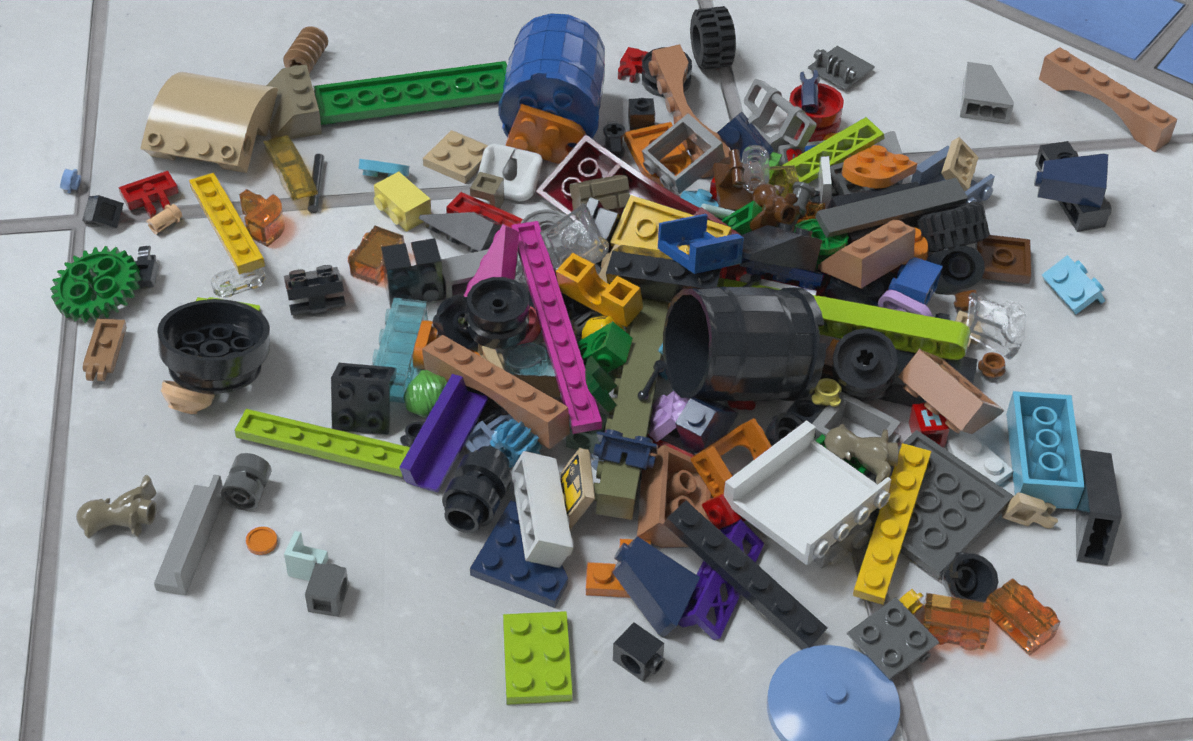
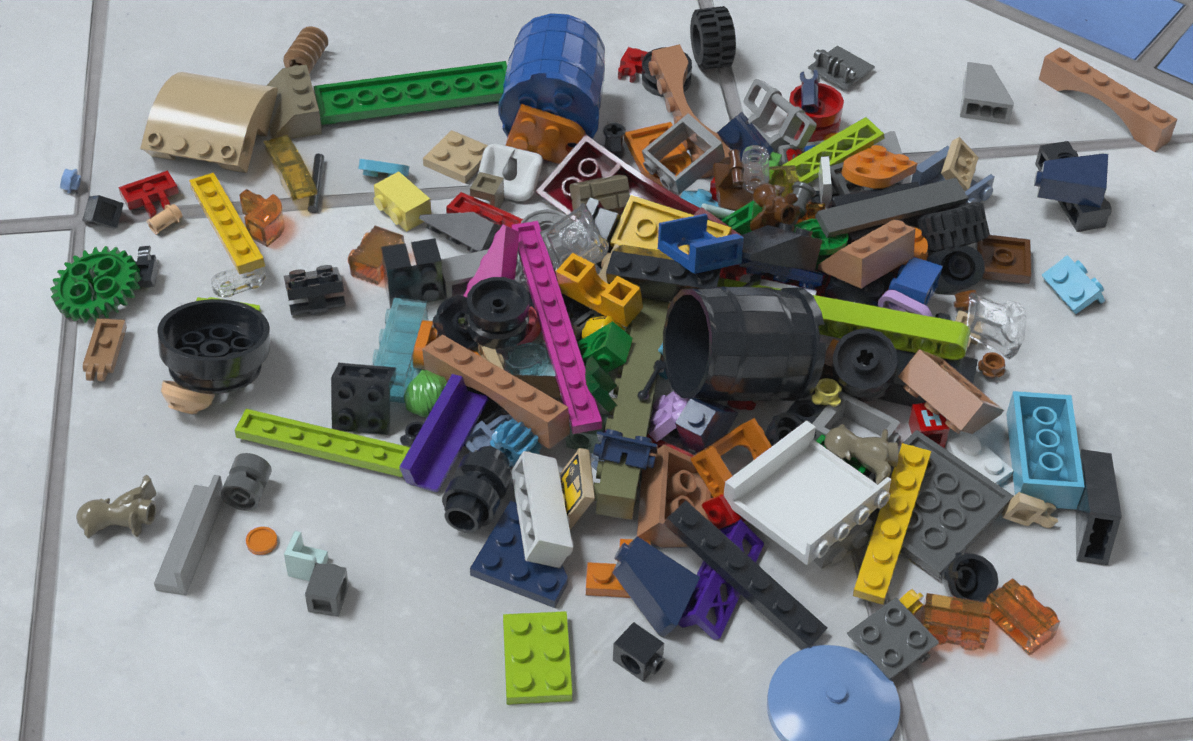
black brick [628,98,655,131] -> none

